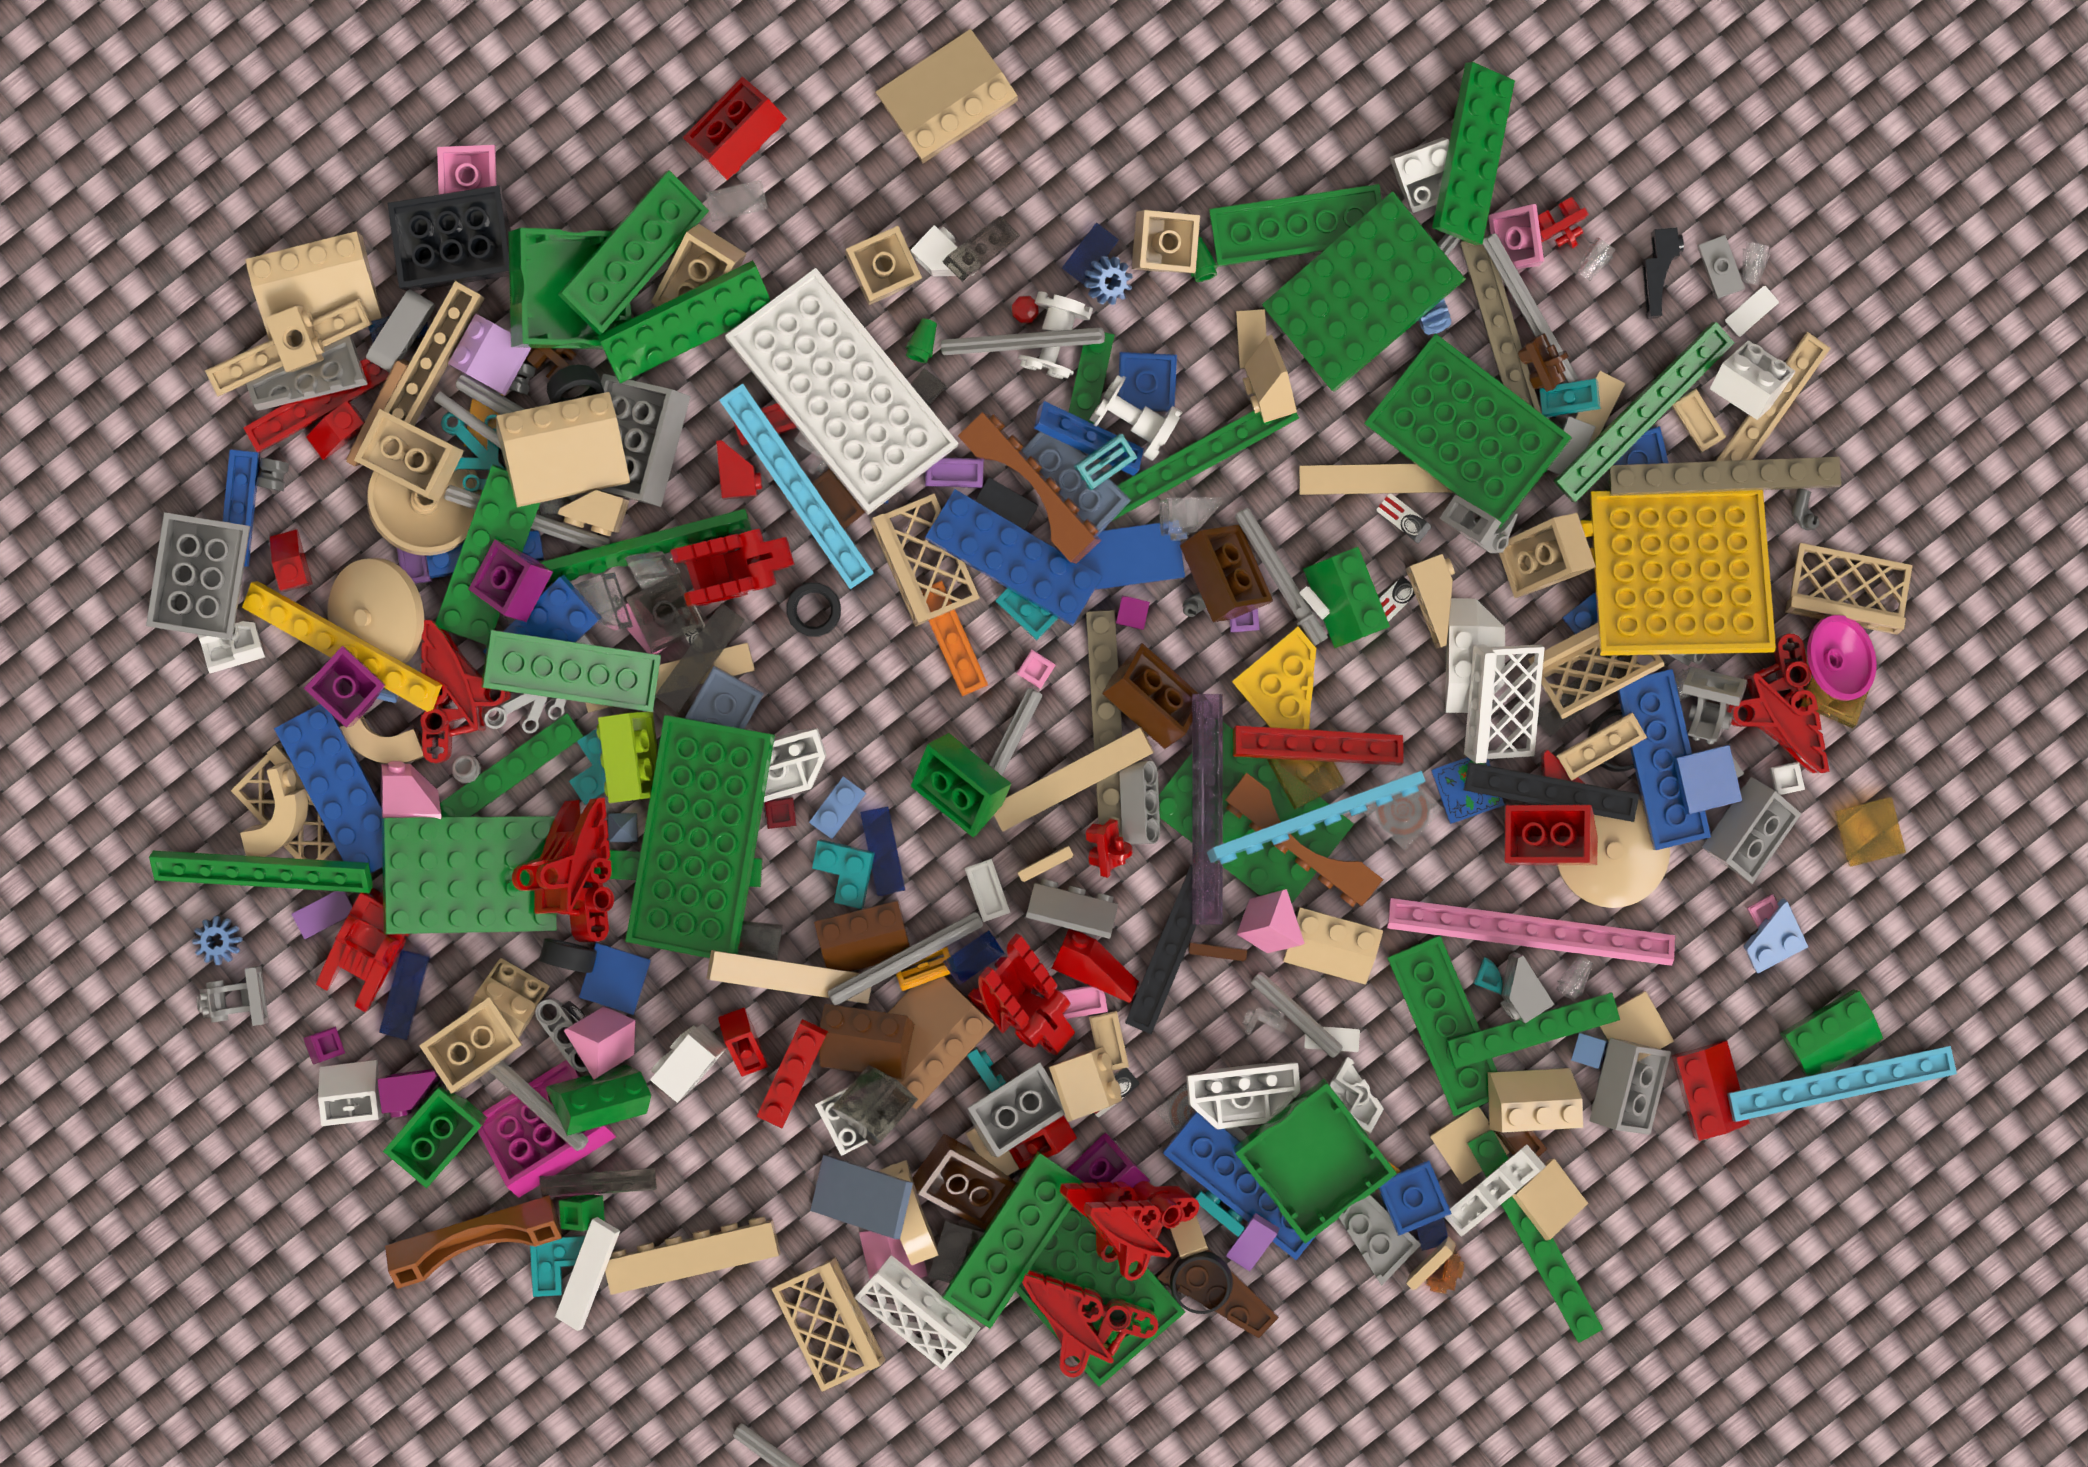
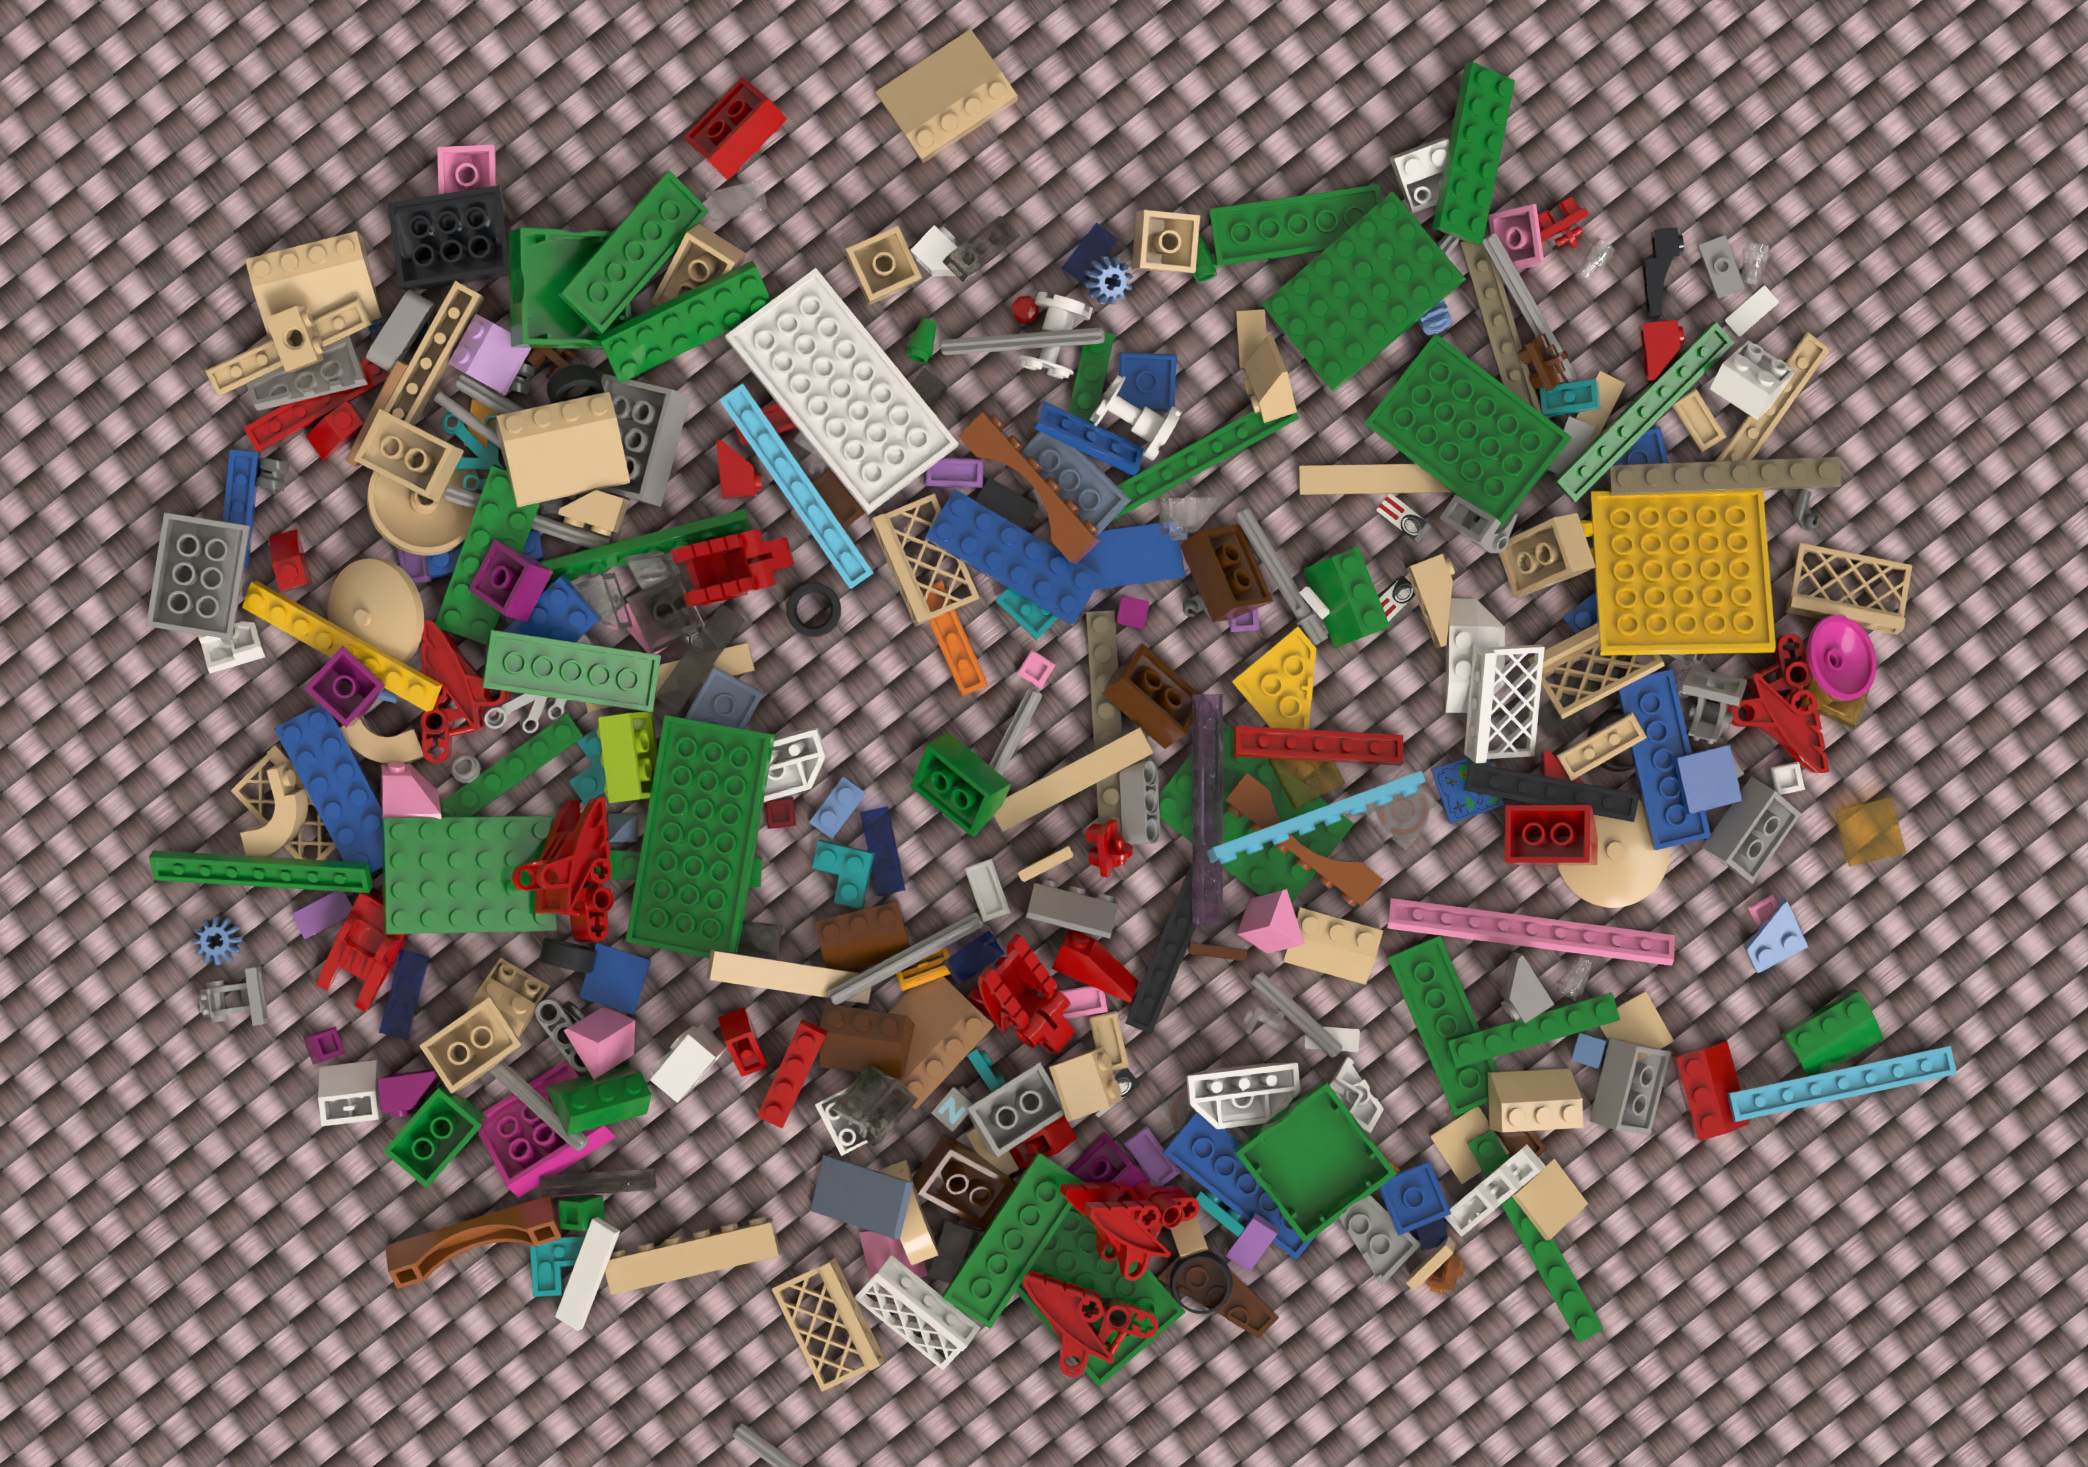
teal tile [1074,434,1137,490] -> none
teal tile [1473,957,1503,995] -> none
none -> light grey brick [931,1085,975,1132]
none -> medium lavender tile [1124,1126,1181,1186]
none -> red slope [1639,320,1684,383]

